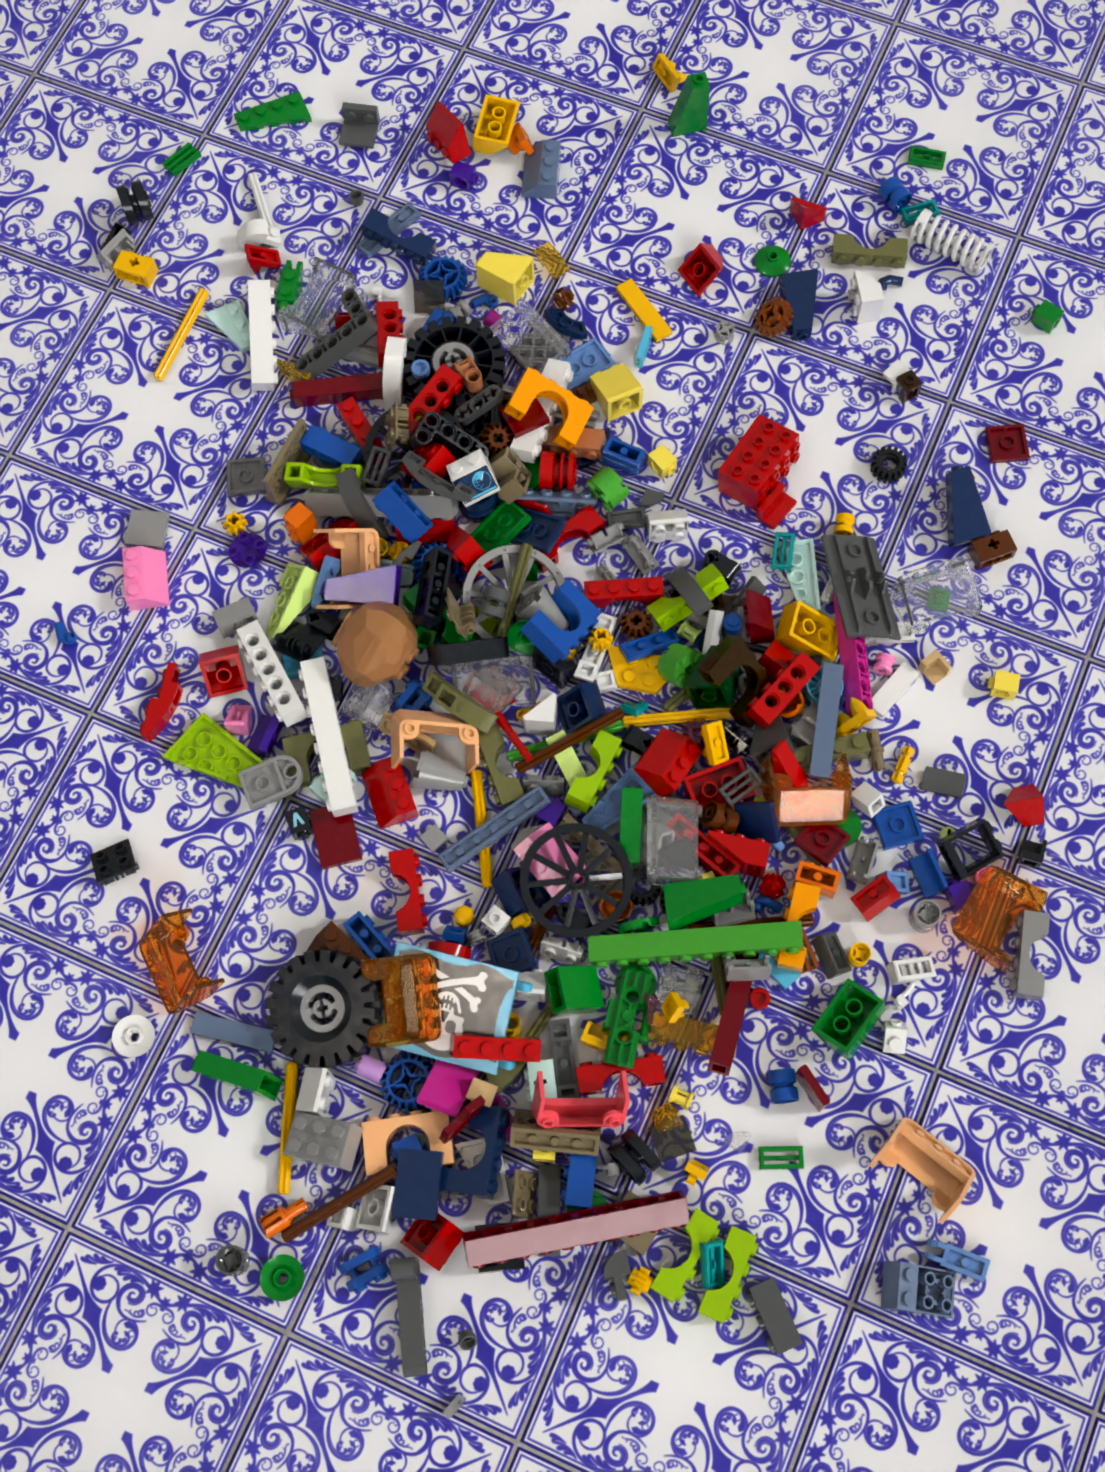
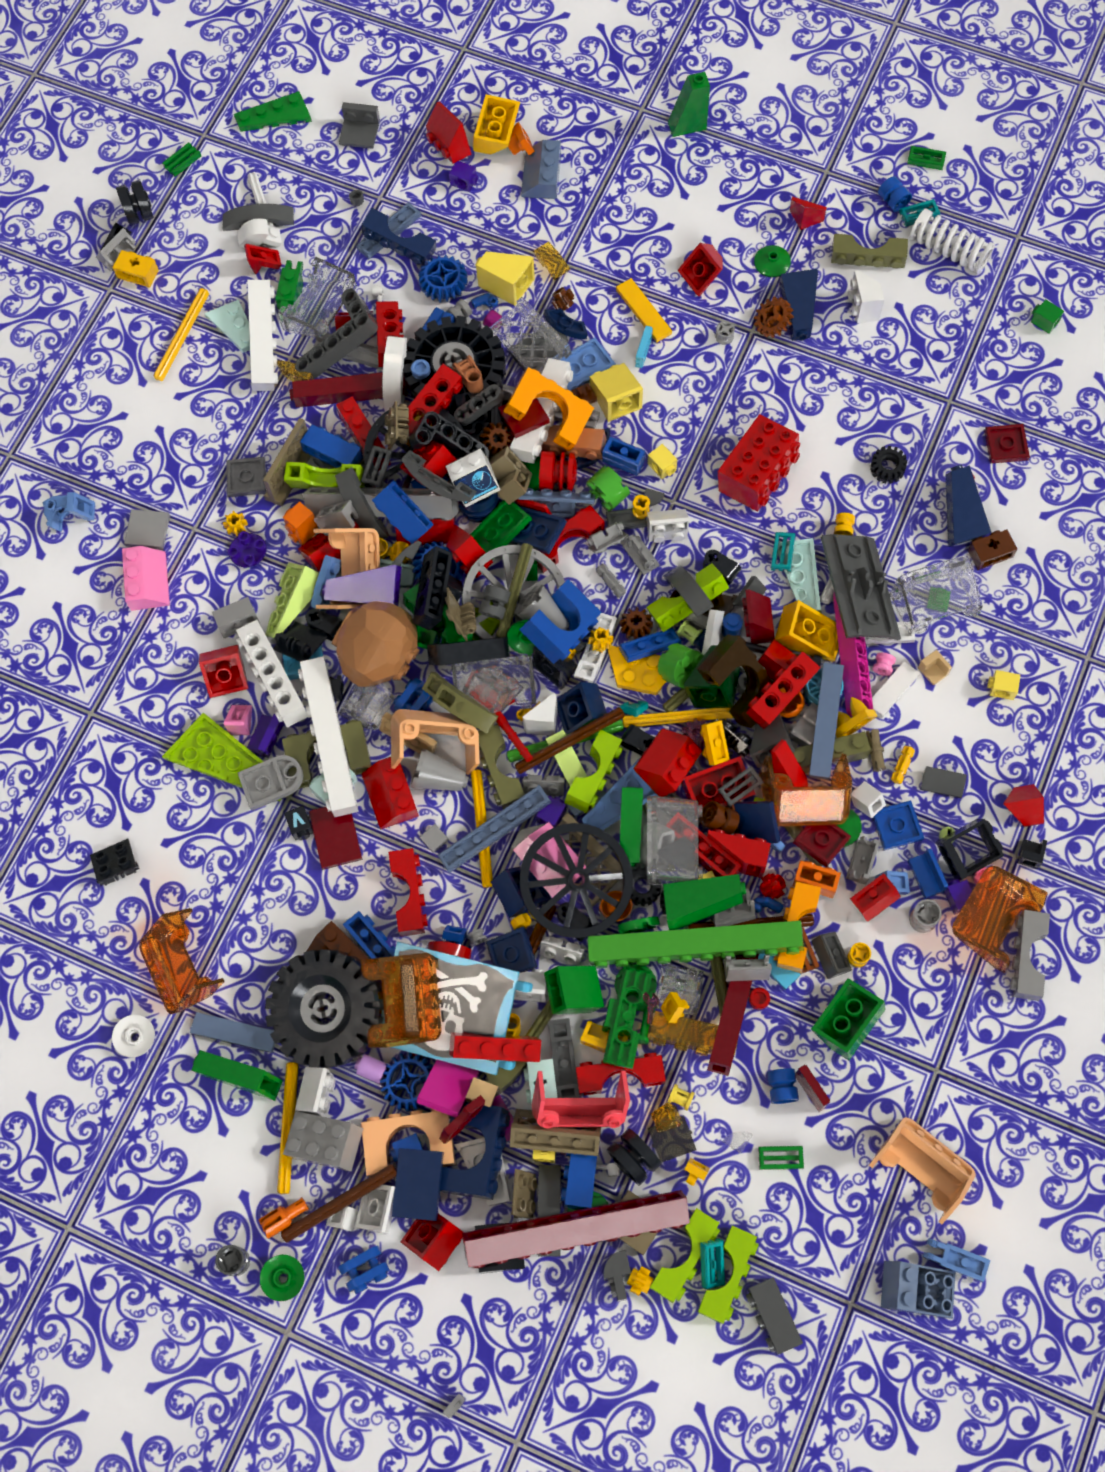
blue arm [54,622,77,645] -> none
red slope [140,662,183,742] -> none
dark grey beam [390,1257,427,1378] -> none
clear smoke piece [413,278,445,315] -> none
yellow tile [454,905,475,927] -> none
dark grey hinge [458,1329,477,1350] -> none
white brick [481,904,511,937] -> none
red arch [584,576,664,608] -> none
white tile [595,669,617,693] -> none
yellow tile [652,53,688,92] -> none
red panel [756,481,797,530] -> none
dark blue arm [878,275,904,290] -> none
white bracket [882,1019,908,1054] -> none
white panel [883,359,910,394] -> none
white slope [887,955,937,985] -> none
white hand [894,982,916,1010] -> none
dark brown bracket [896,370,922,404] -> none
none -> medium blue tile [42,492,95,532]
none -> dark grey slope [223,204,294,231]
none -> light grey hinge [314,500,359,536]
none -> yellow bush [632,495,650,519]

